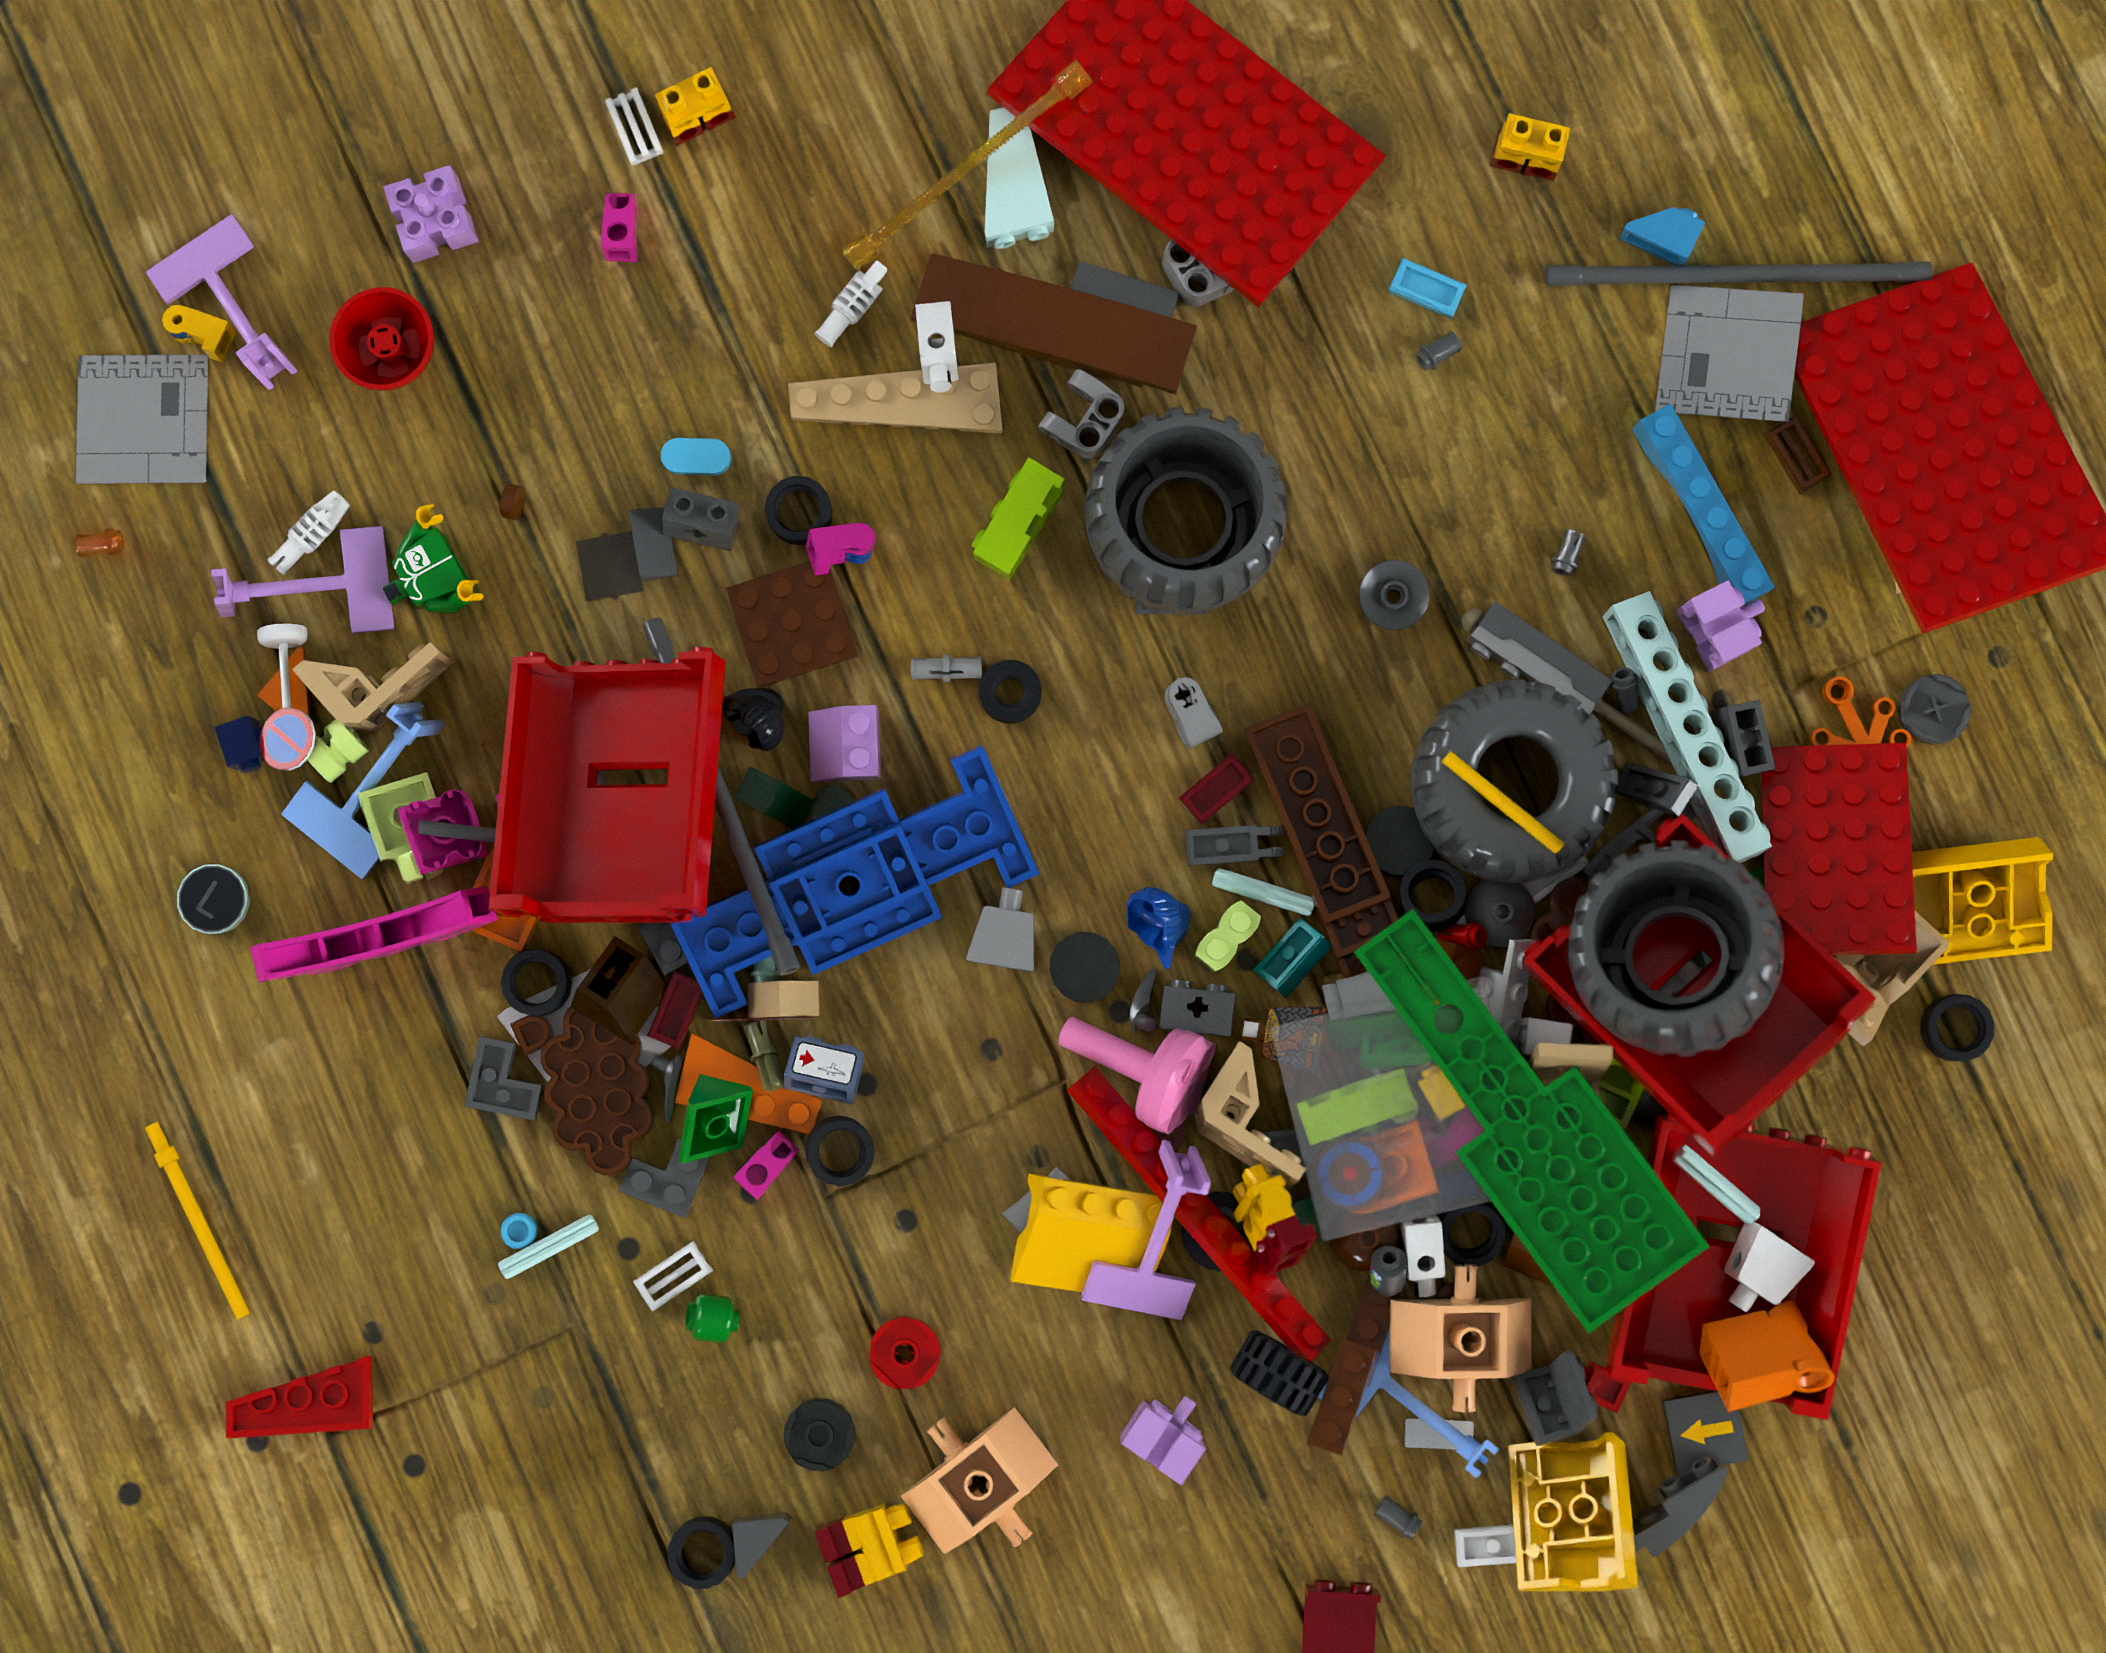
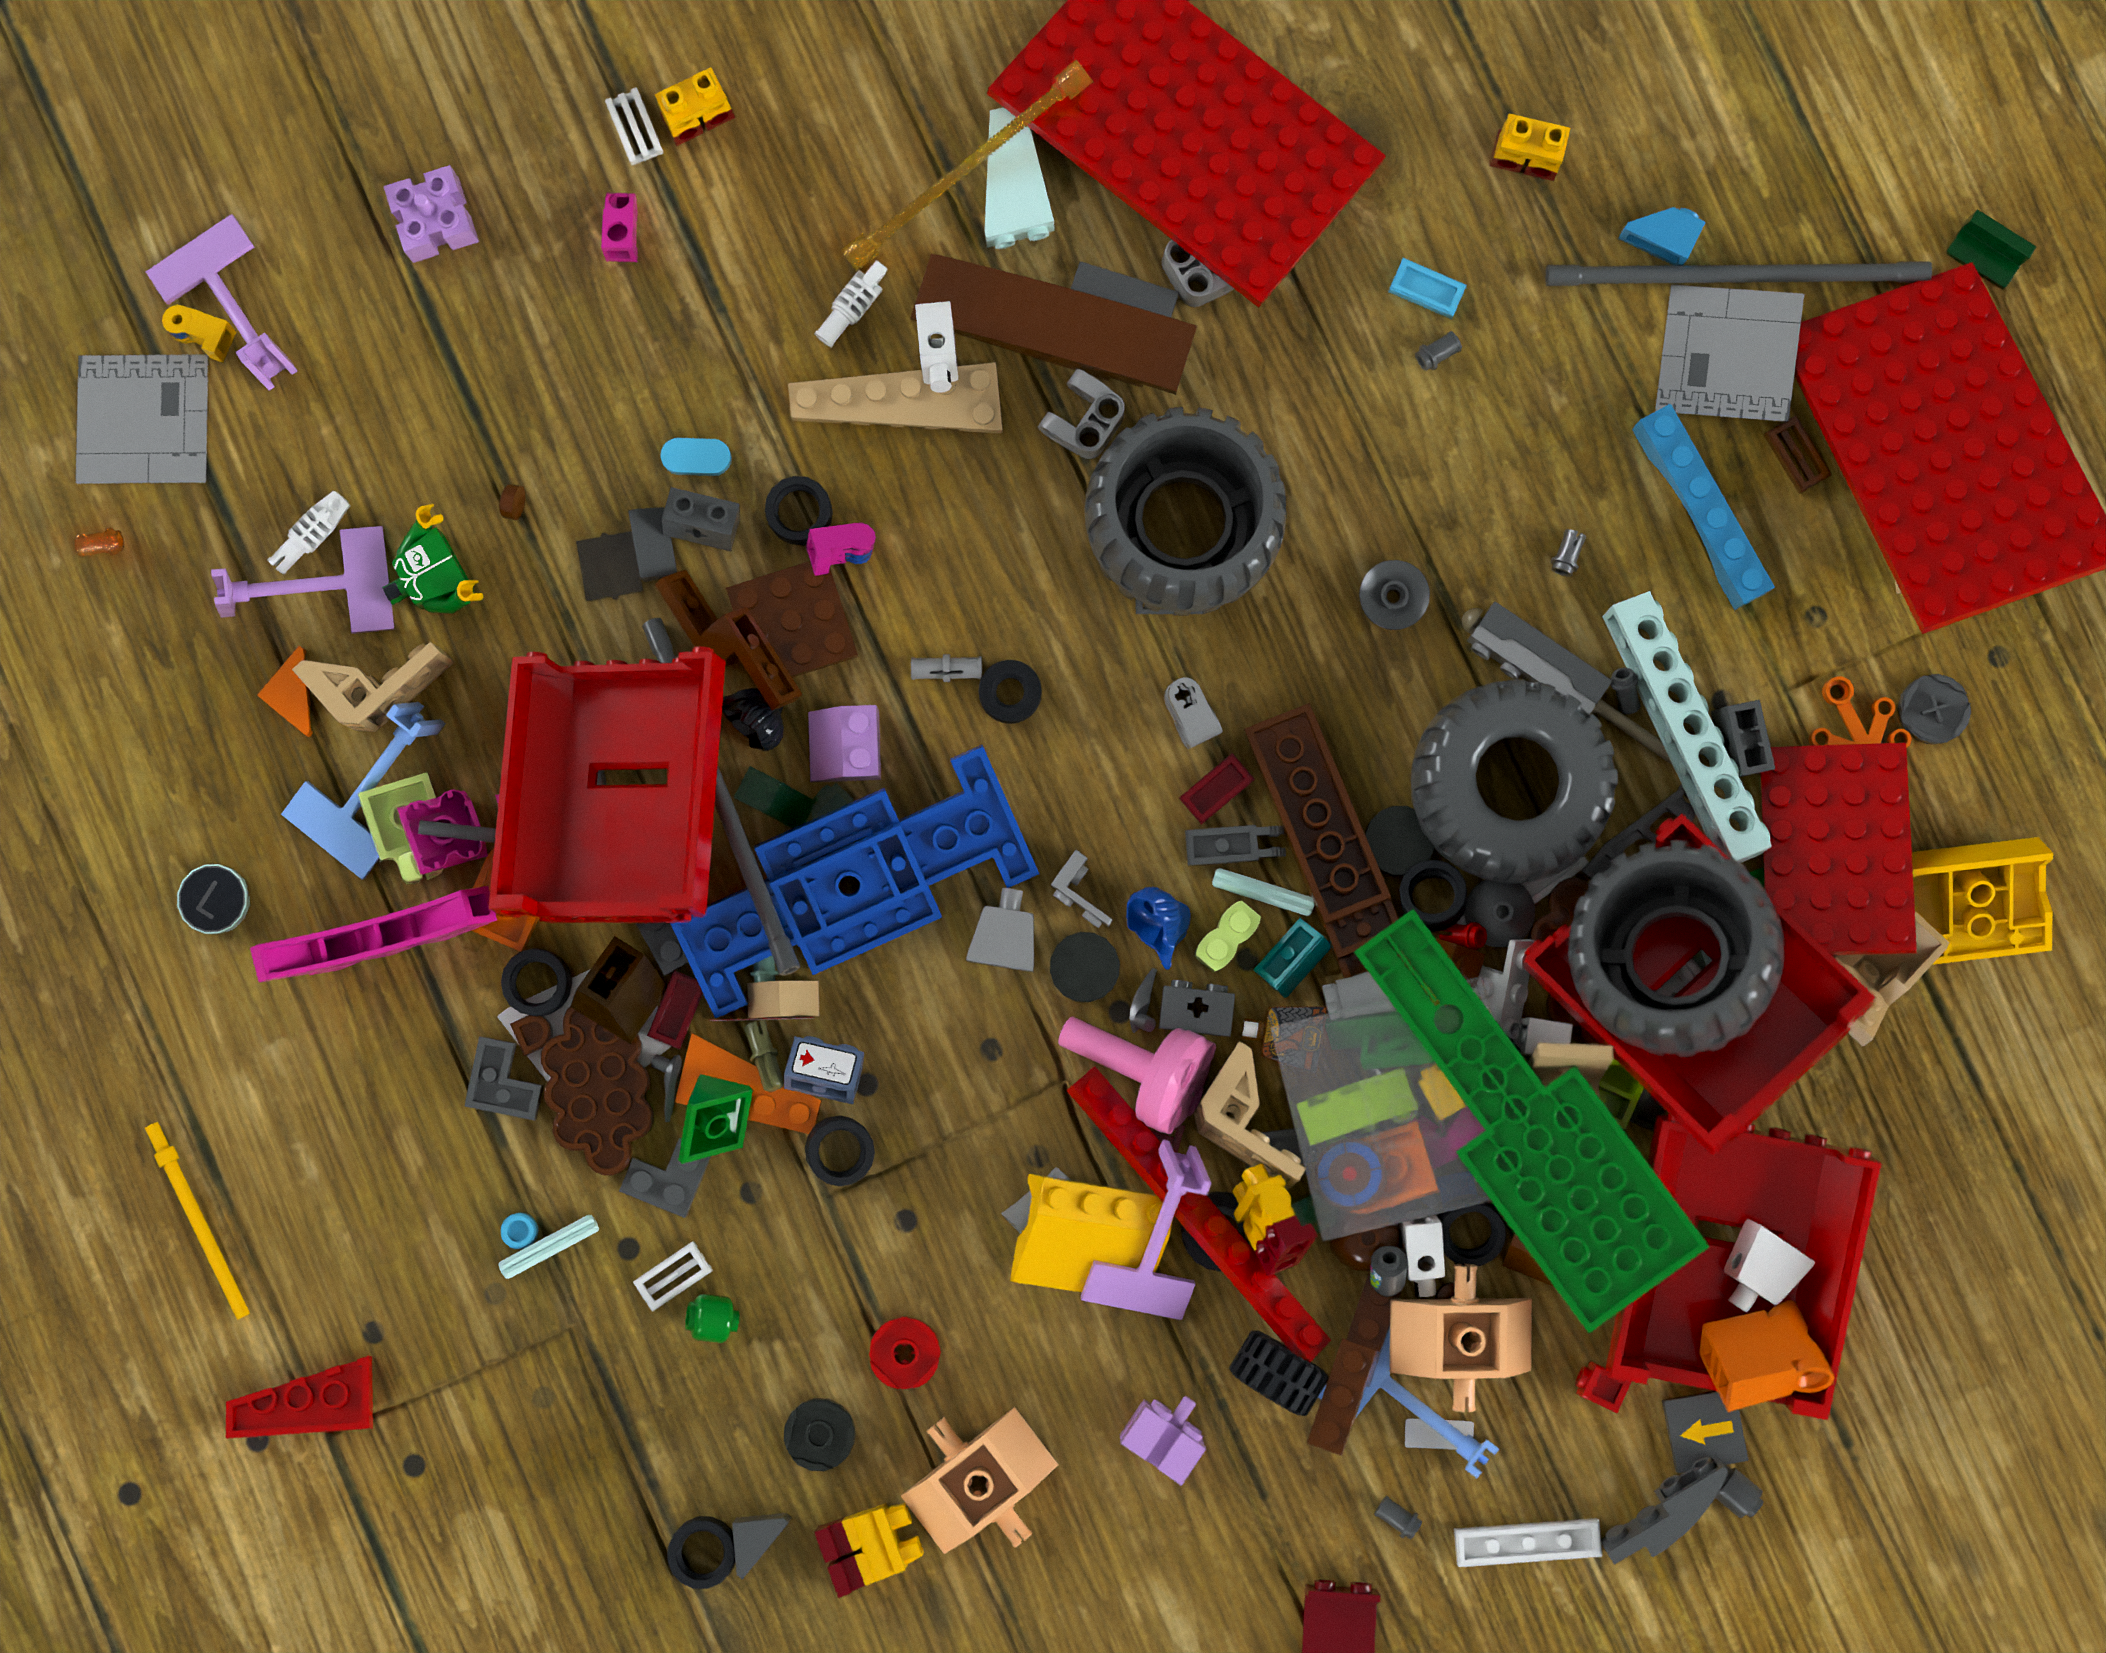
clear blue brick [214,715,266,773] -> none
piece [257,623,316,770] -> none
yellowish green wheel [307,719,369,783] -> none
red piece [329,287,435,391] -> none
dark pink leg [733,1131,800,1201] -> none
lime wedge [971,457,1065,581] -> none
yellow bar [1441,751,1565,854] -> none
yellow piece [1508,1432,1638,1591] -> none
dark grey bracket [1512,1350,1597,1447] -> none
dark grey tile [1614,762,1698,816] -> none
light aqua axle [1672,1145,1760,1224] -> none
lavender brick [1676,580,1765,672] -> none
black tyre [1920,994,1995,1061] -> none
none -> reddish brown bracket [655,569,803,711]
none -> light grey bracket [1051,850,1113,928]
none -> dark grey brick [1715,1465,1764,1518]
none -> dark green panel [1946,209,2037,289]

